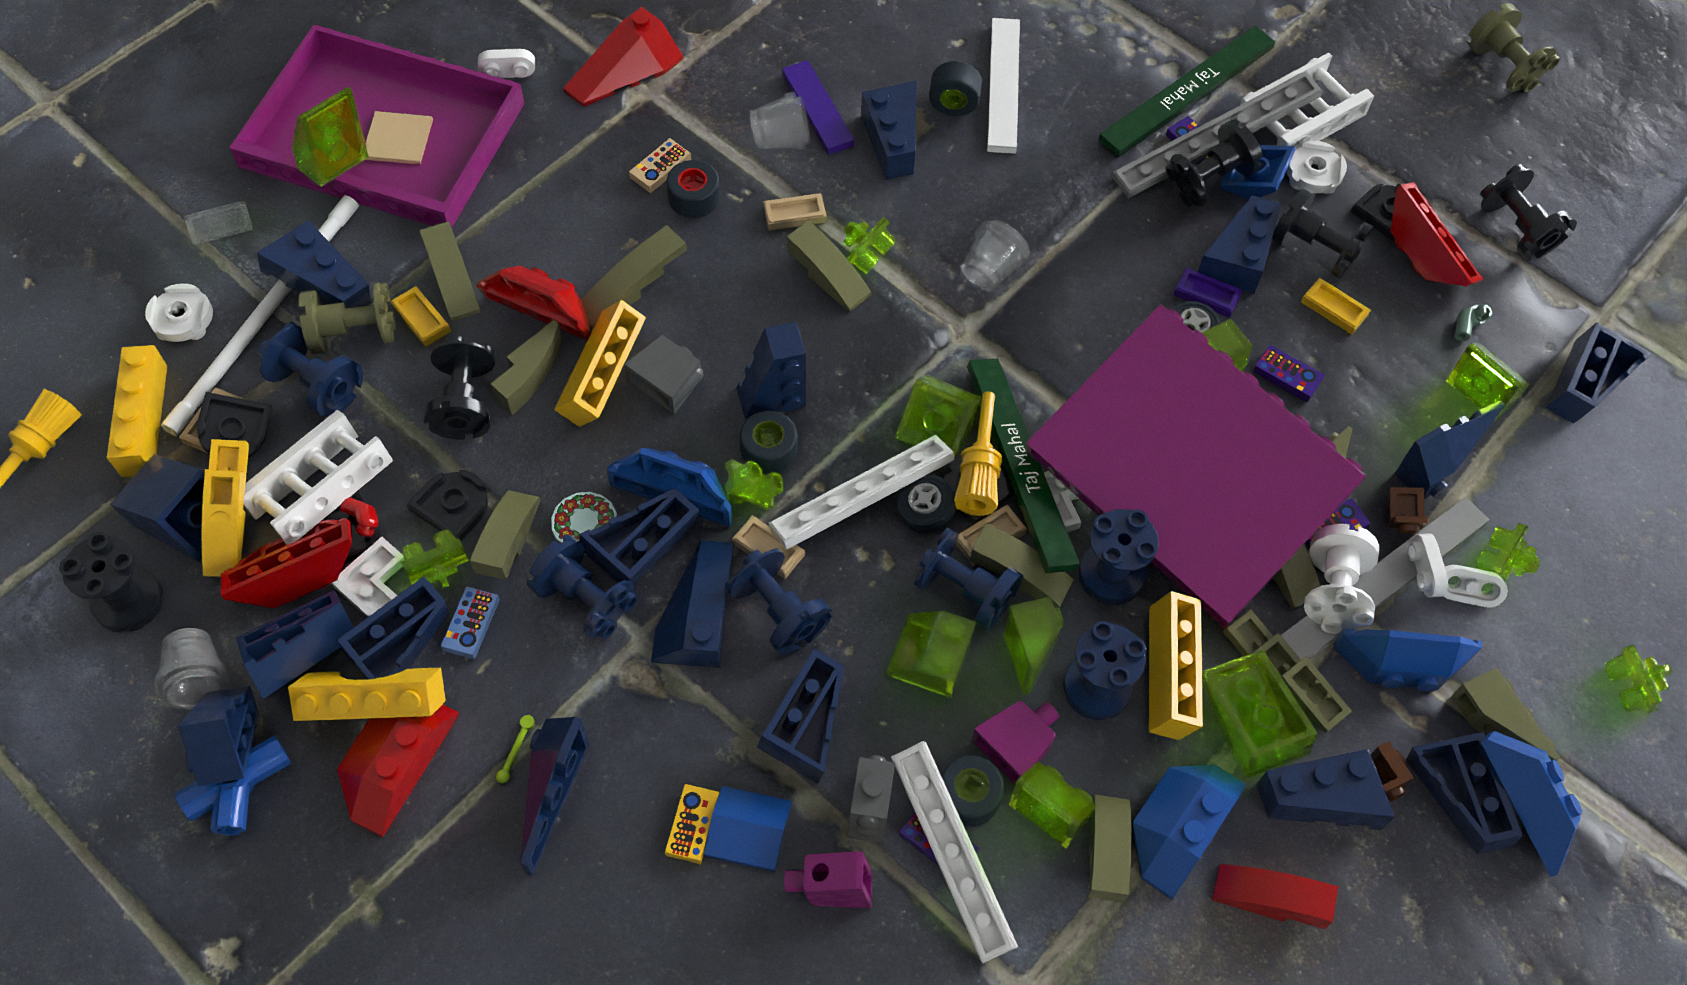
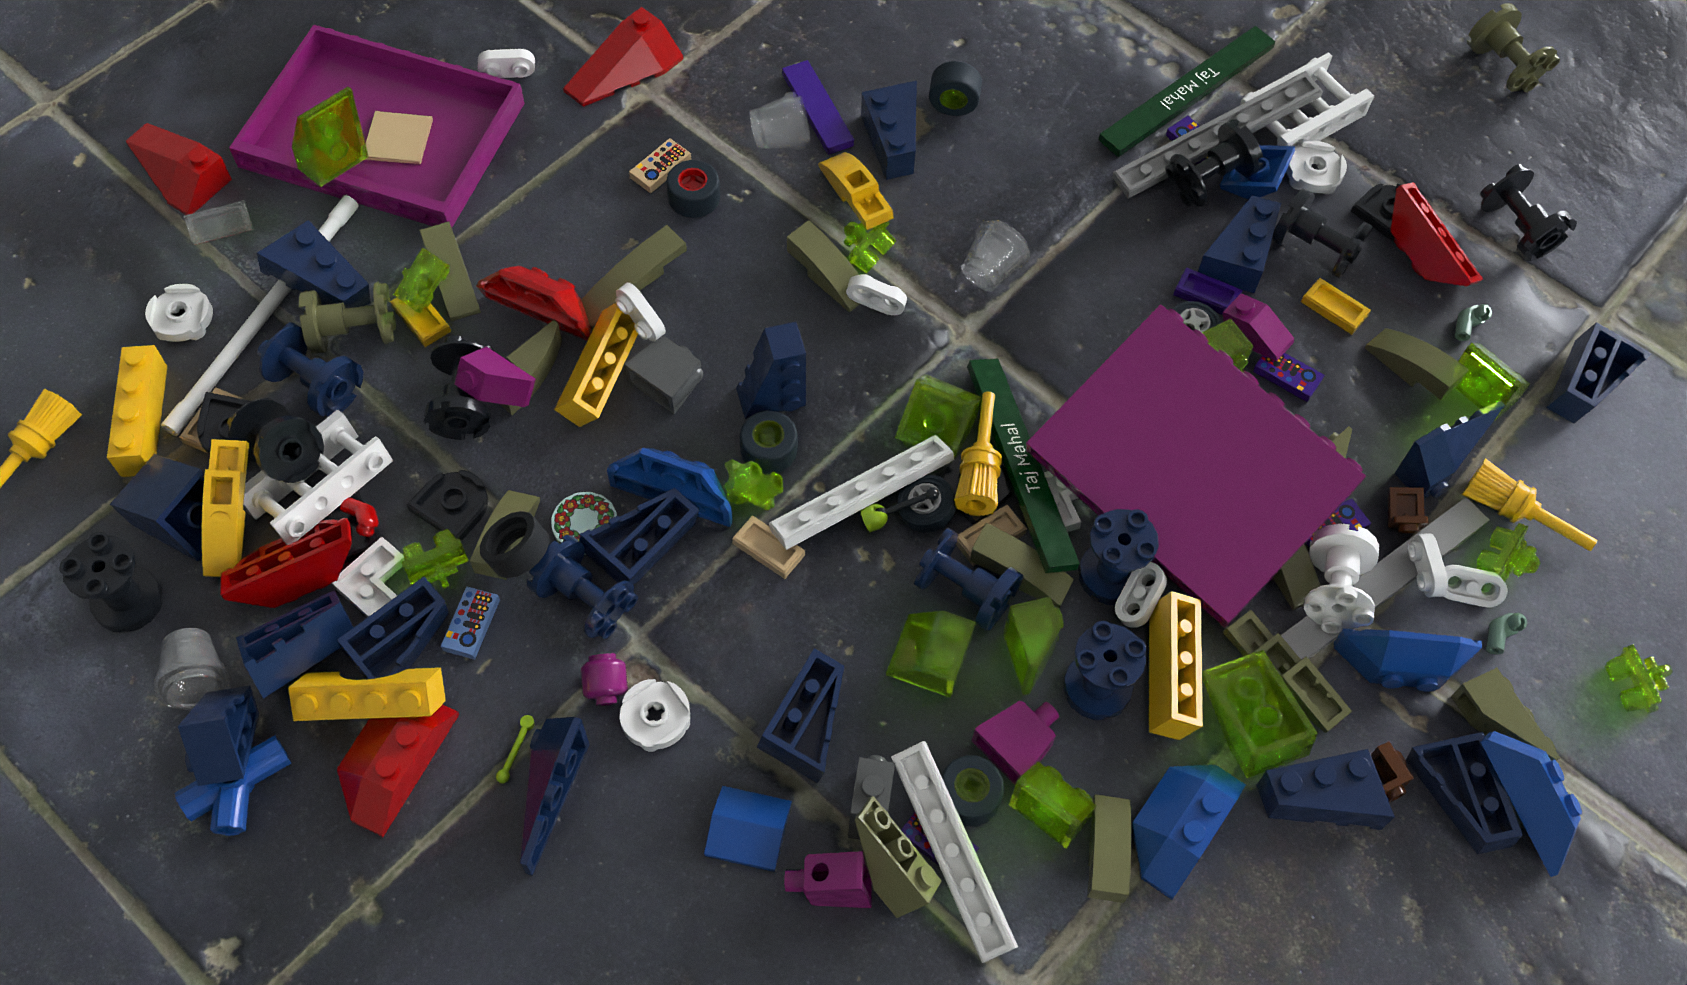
dark blue wedge [651,540,734,668] -> none
tile [665,784,720,864] -> none
dark blue piece [724,548,832,656] -> none
tan tile [763,193,827,231] -> none
white tile [987,18,1020,154] -> none
red slope [1212,864,1339,929] -> none
none -> red wedge [126,123,232,217]
none -> black piece [227,398,325,483]
none -> clear neon green hips [393,248,450,313]
none -> magenta slope [454,347,536,407]
none -> black tyre [480,511,549,578]
none -> magenta head [580,653,628,706]
none -> white plate [615,282,666,342]
none -> white plate [619,679,690,752]
none -> yellow slope [818,152,894,230]
none -> white plate [846,274,907,315]
none -> olive slope [855,796,942,918]
none -> hinge [861,487,939,532]
none -> white plate [1115,562,1167,628]
none -> magenta slope [1223,294,1294,361]
none -> olive slope [1365,328,1469,400]
none -> yellow piece [1461,458,1597,551]
none -> sand green arm [1486,612,1527,655]

